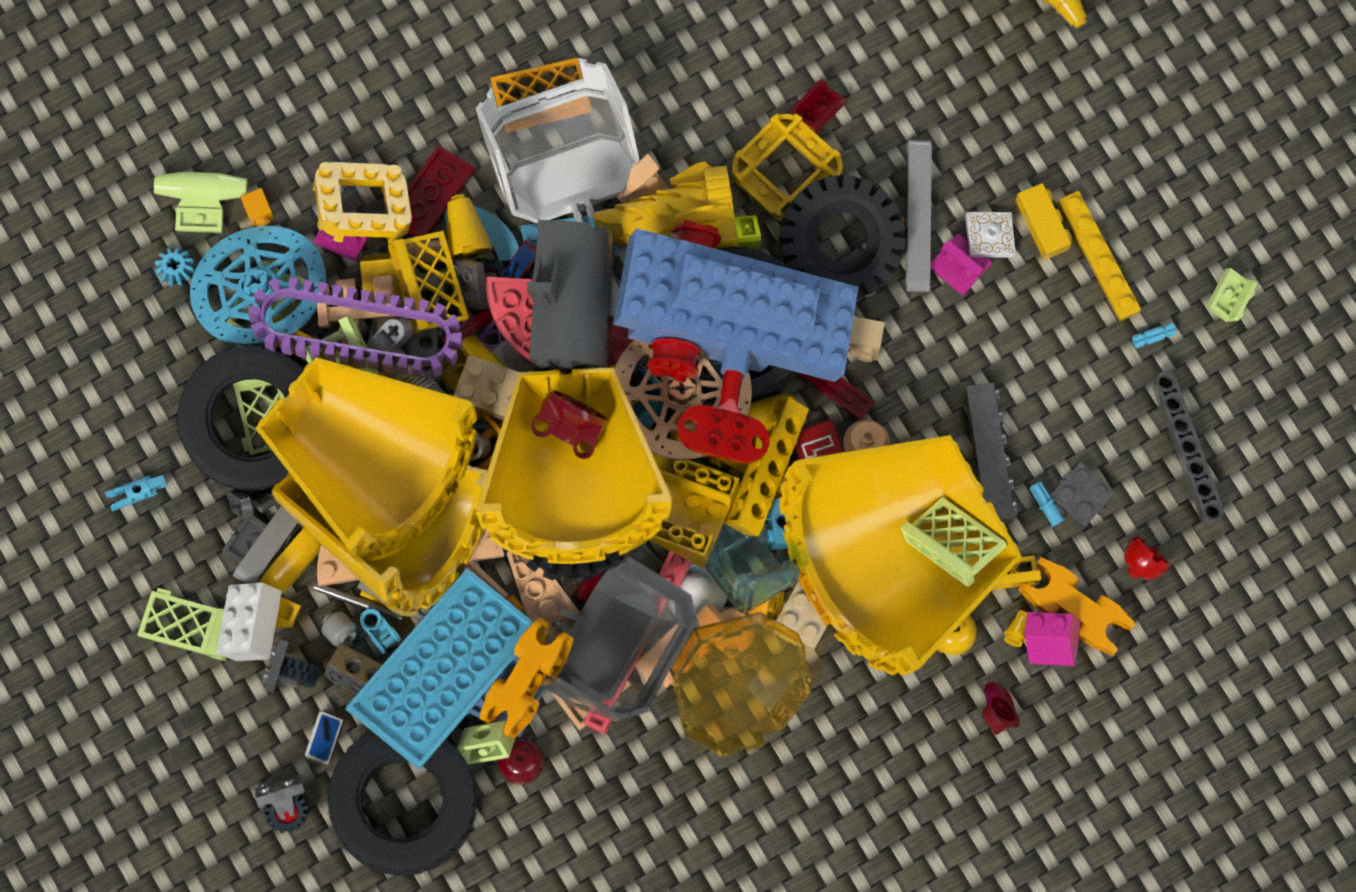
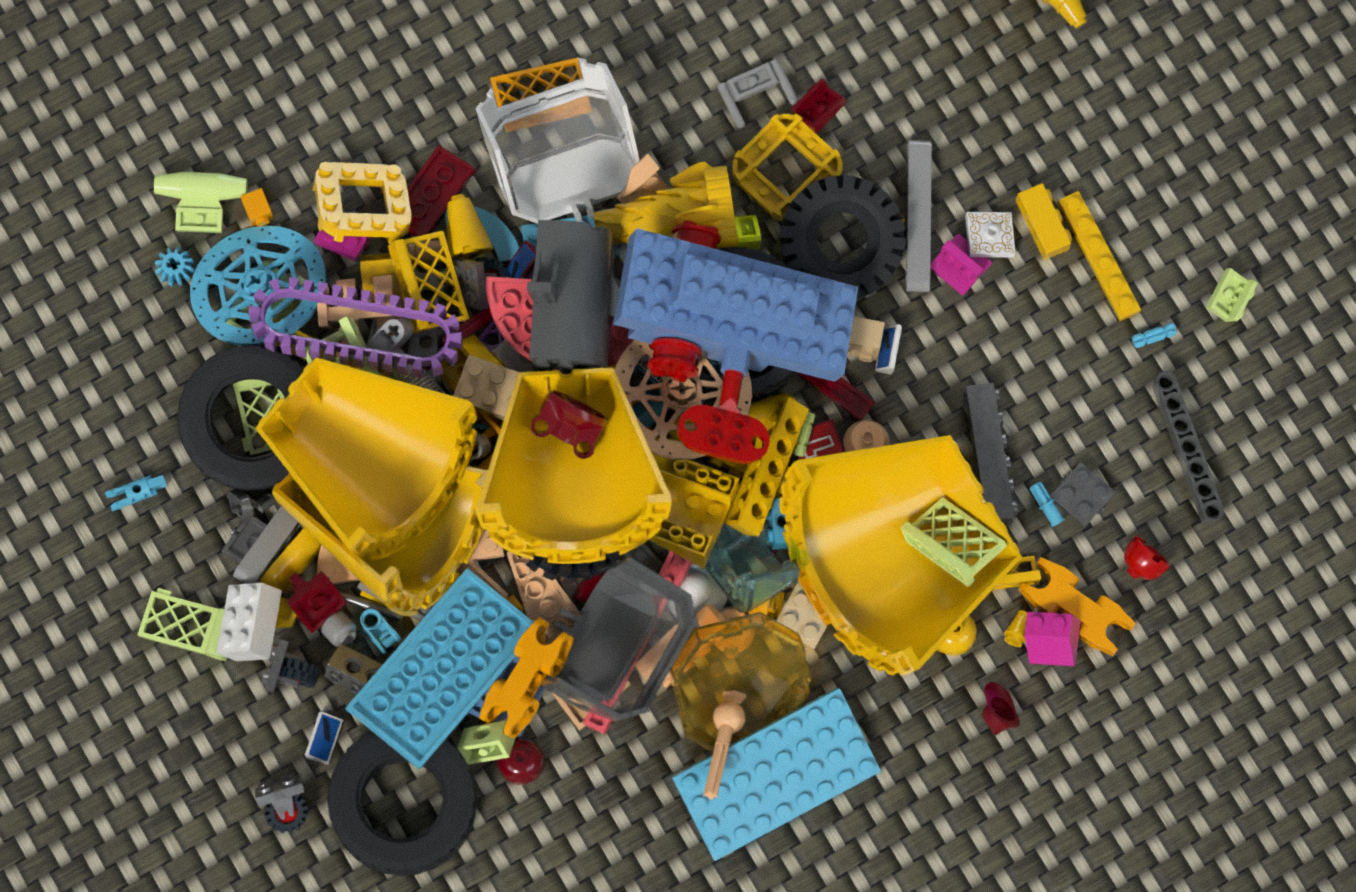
none -> dark red bracket [286,571,347,634]
none -> medium azure plate [671,687,881,861]
none -> light nougat piece [703,690,746,800]
none -> light grey plate [717,59,798,128]
none -> yellowish green axle [793,412,815,457]
none -> slope [875,324,902,375]

